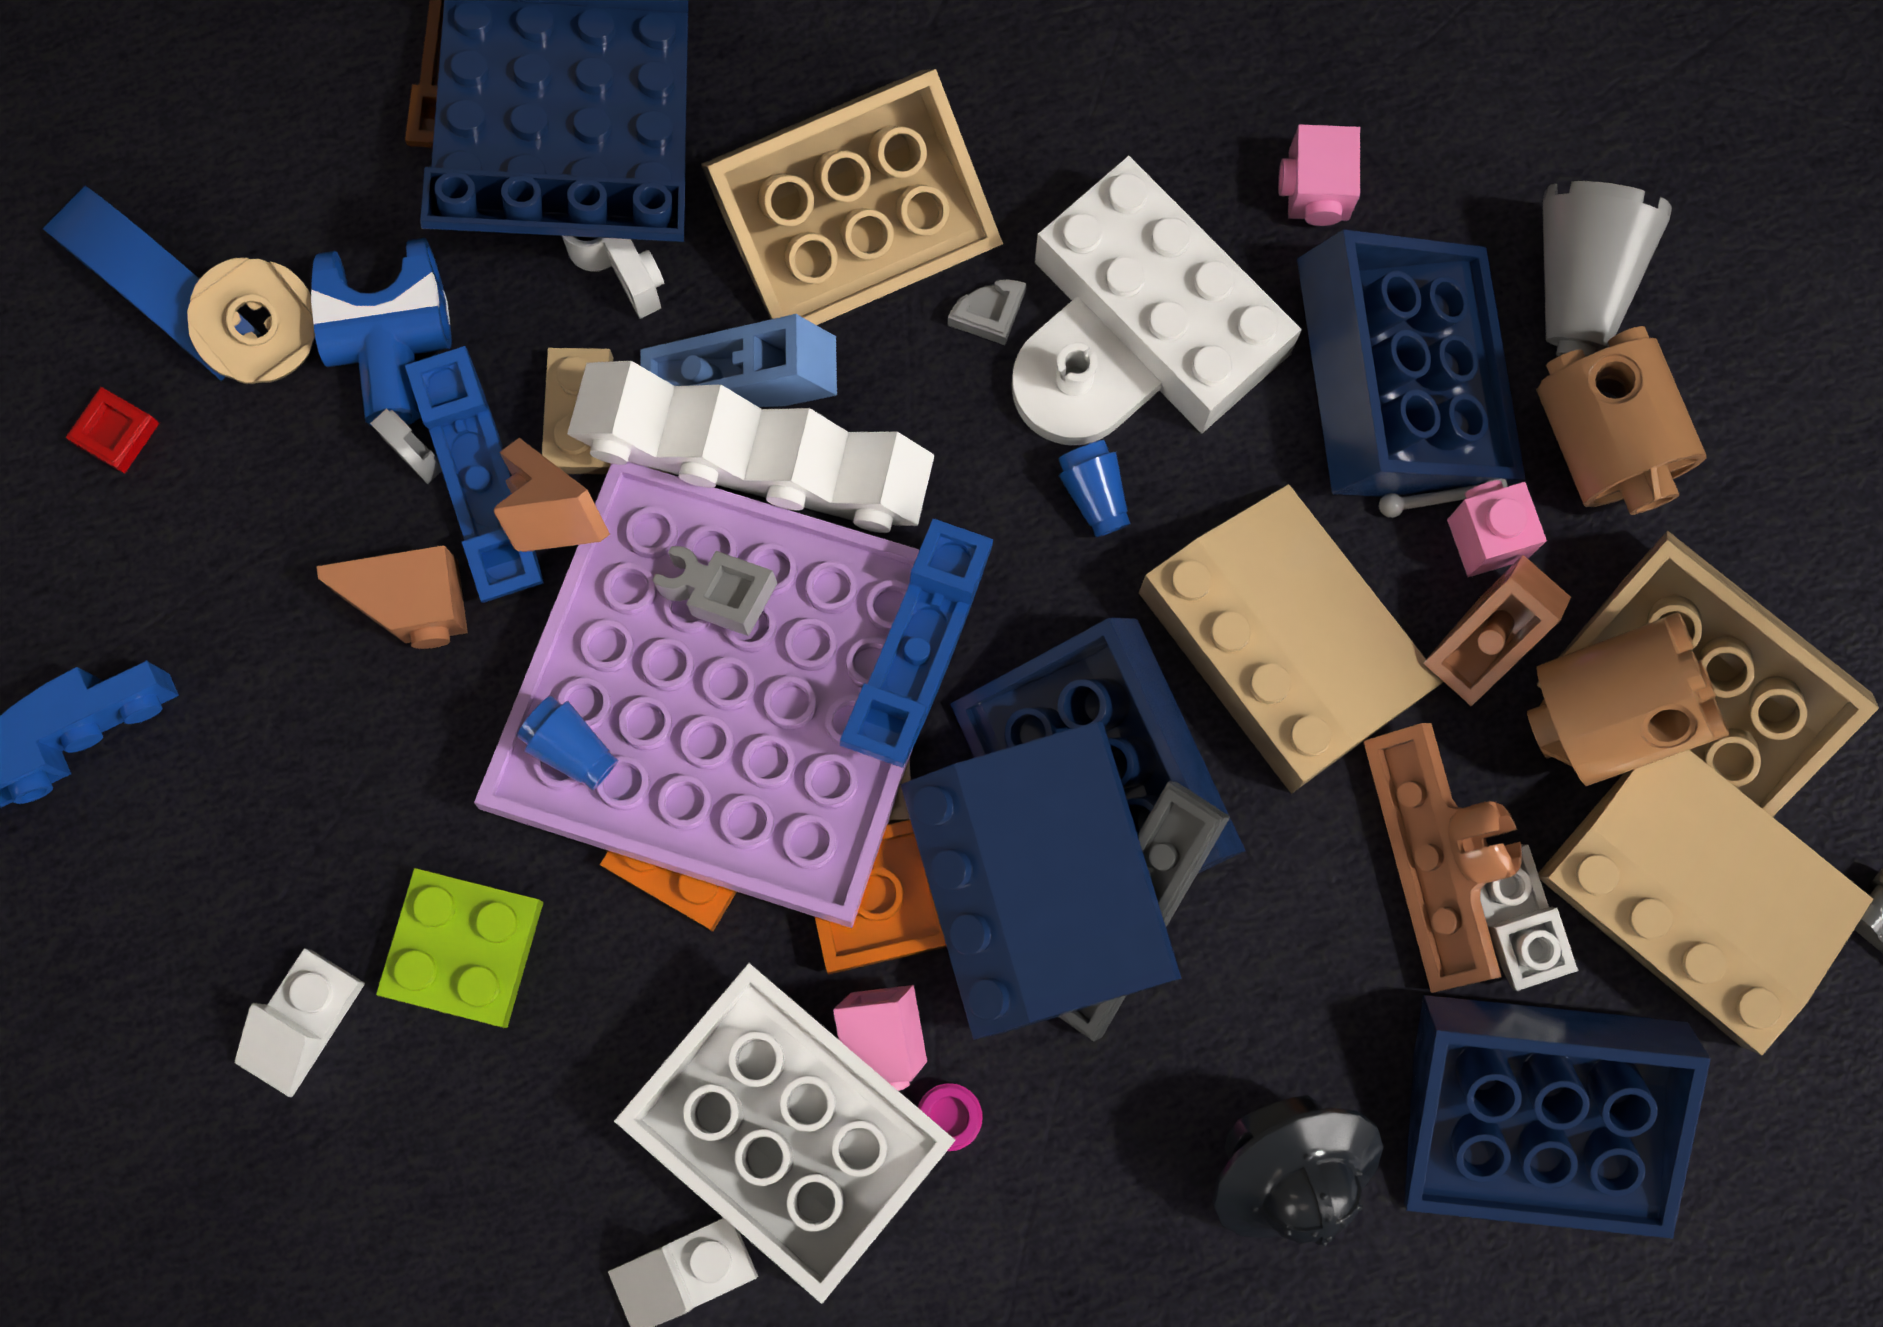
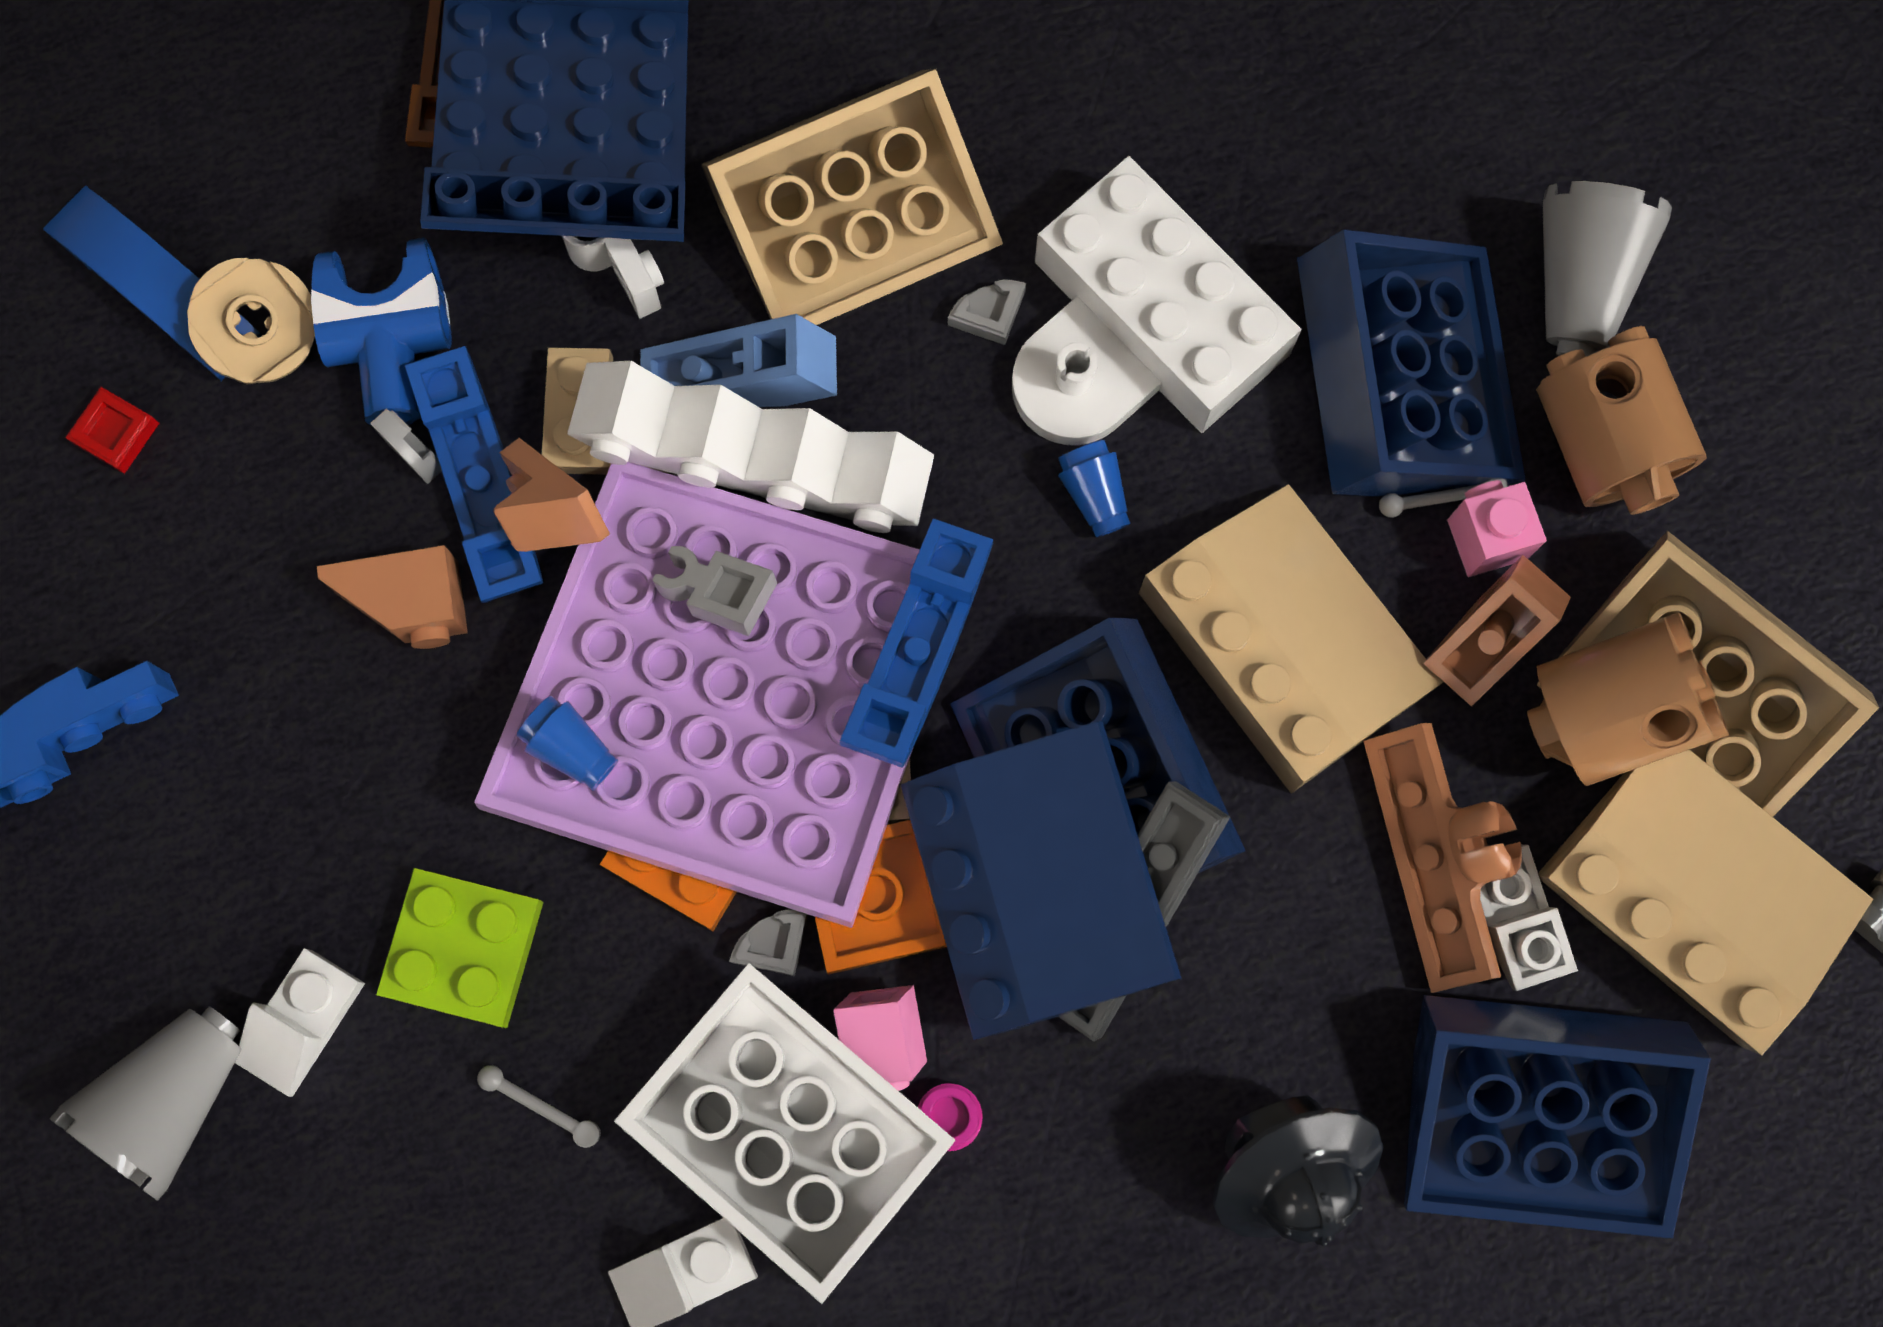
bright pink brick [1278,125,1360,226] -> none
none -> light grey cone [50,1007,241,1201]
none -> light grey hinge [477,1065,601,1148]
none -> light grey tile [729,910,808,976]

